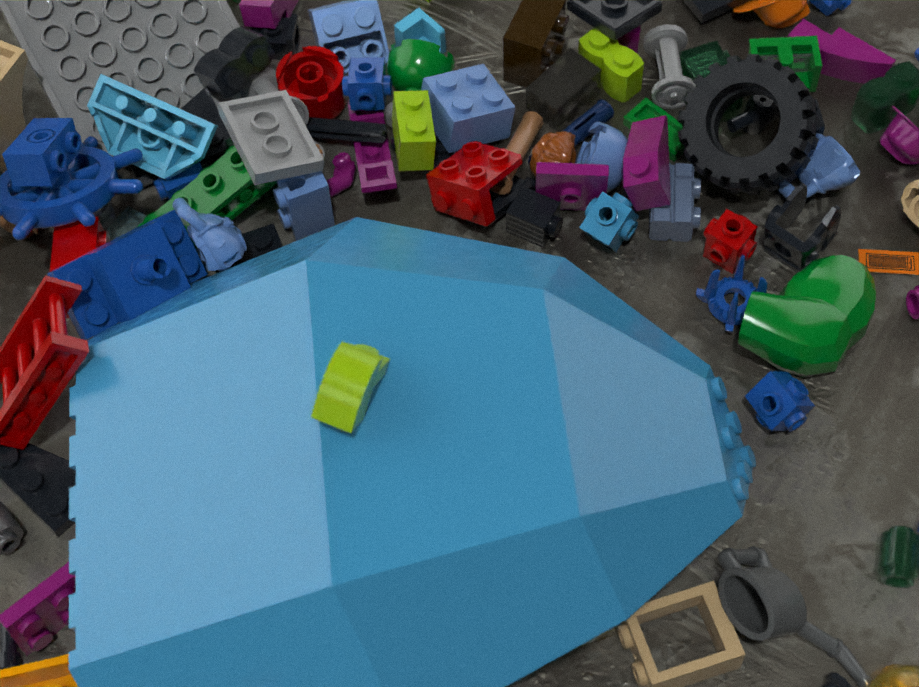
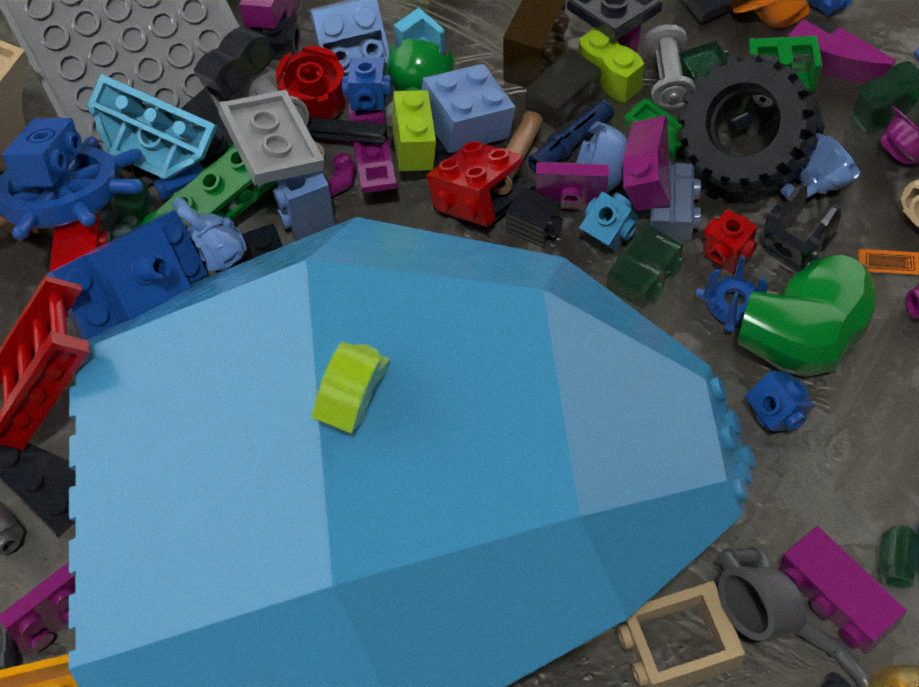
dark orange piece [530,131,576,178] -> none
none -> clear green brick [113,178,155,228]
none -> clear green brick [606,224,685,309]
none -> magenta brick [778,525,907,655]

